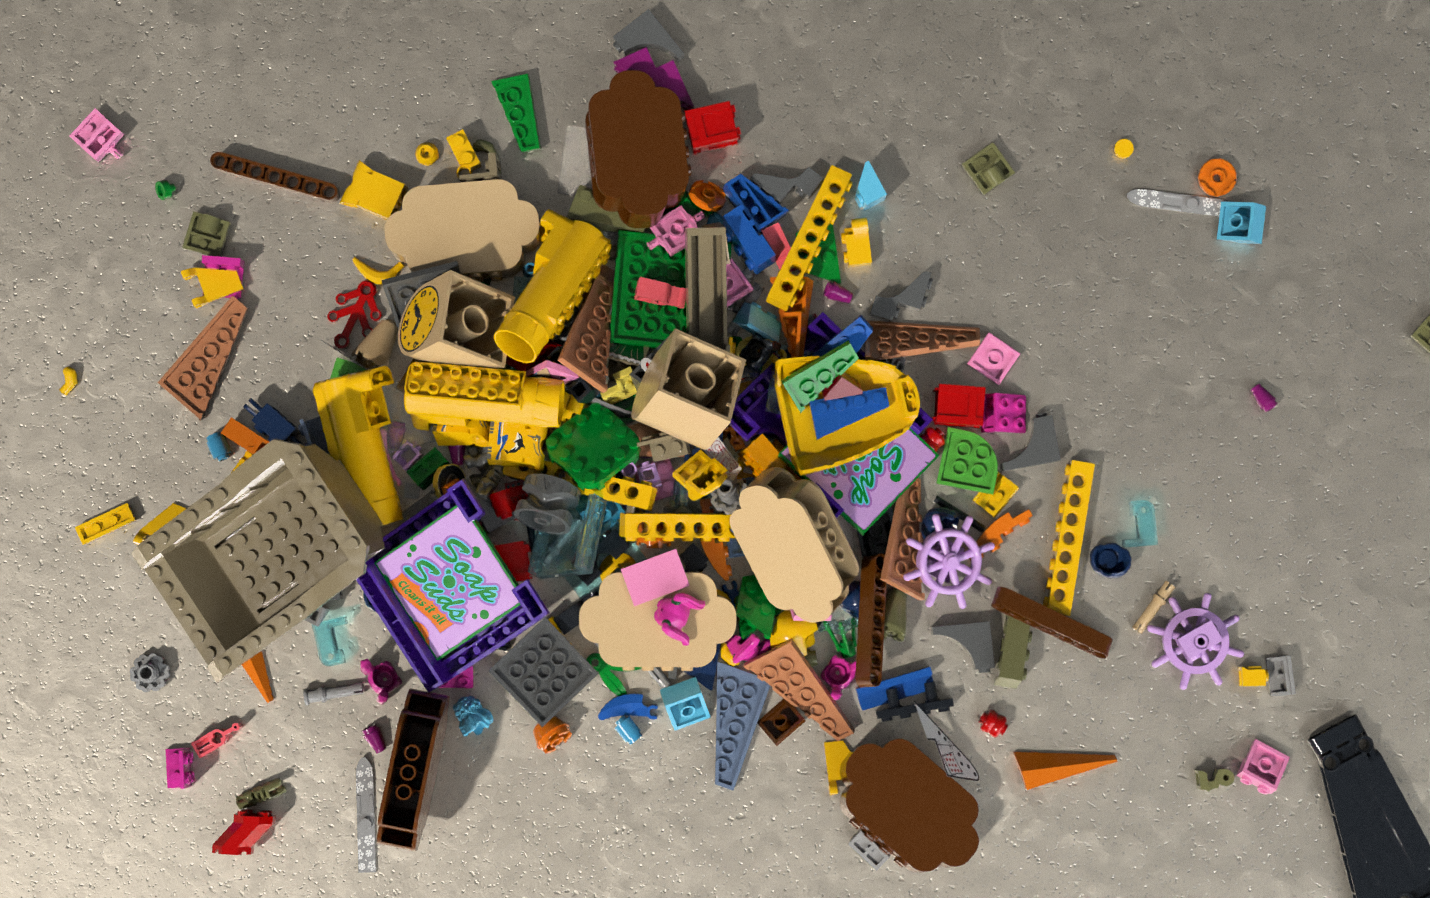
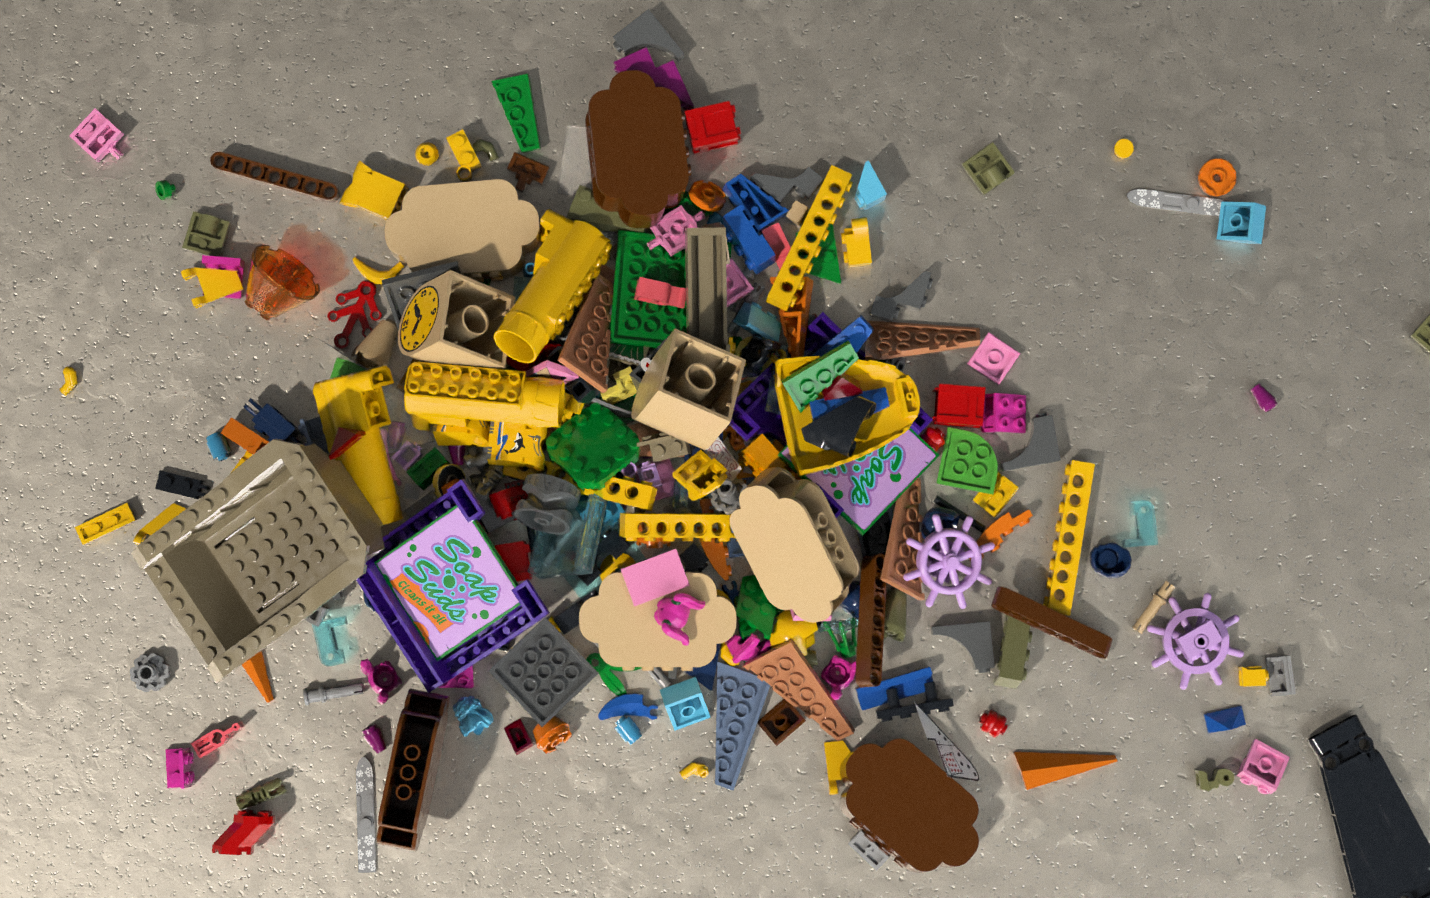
nougat wing [158,296,248,420] -> none
dark tan bracket [459,153,502,182] -> none
magenta cone [823,281,853,303] -> none
none -> black hinge [155,471,210,499]
none -> clear orange cone [245,245,320,320]
none -> red slope [329,427,366,460]
none -> dark red slope [504,719,535,755]
none -> reddish brown hinge [507,152,550,193]
none -> yellow arm [679,762,709,780]
none -> tan slope [786,201,809,227]
none -> black panel [801,396,876,457]
none -> blue slope [1203,706,1246,733]

